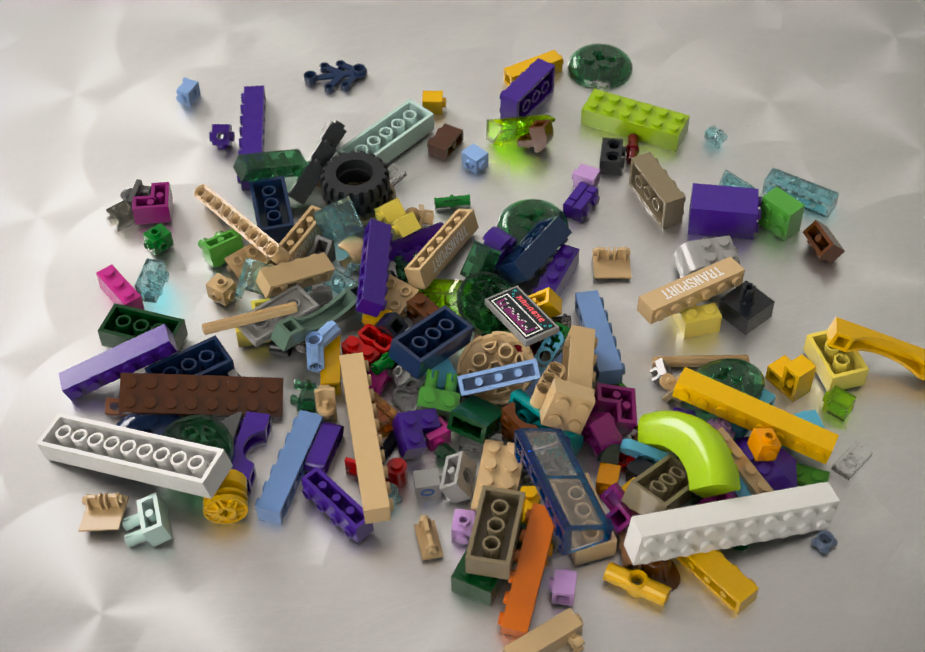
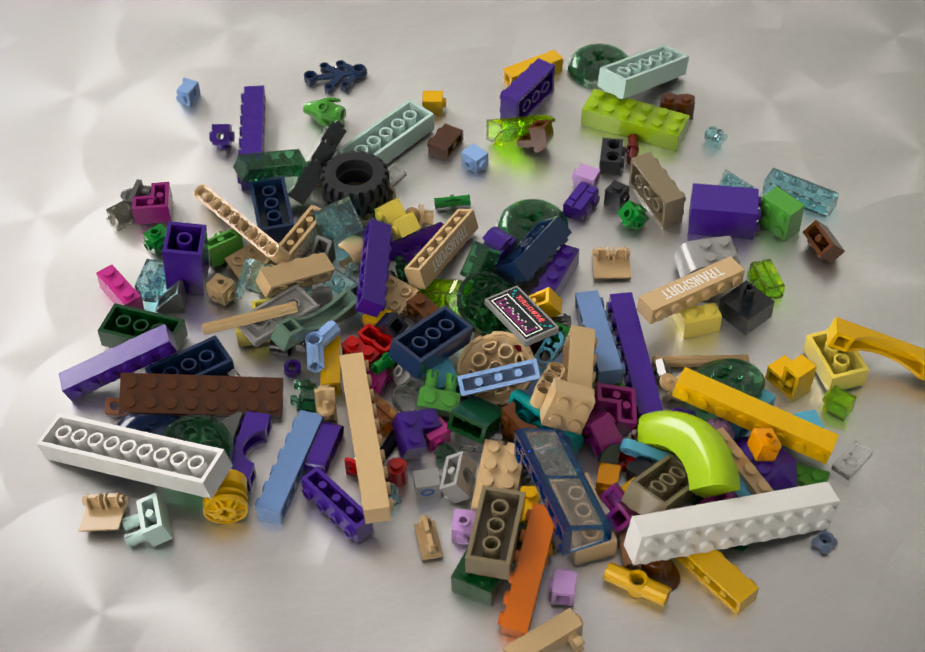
none -> dark grey slope [155,280,187,313]
none -> dark purple brick [162,221,209,295]
none -> dark purple bush [283,359,301,378]
none -> bright green animal [303,97,346,127]
none -> light aqua brick [597,44,689,99]
none -> black brick [604,180,630,212]
none -> dark purple brick [606,292,663,424]
none -> green brick [617,200,650,231]
none -> reddish brown brick [659,93,695,120]
none -> clear neon green brick [747,259,785,299]

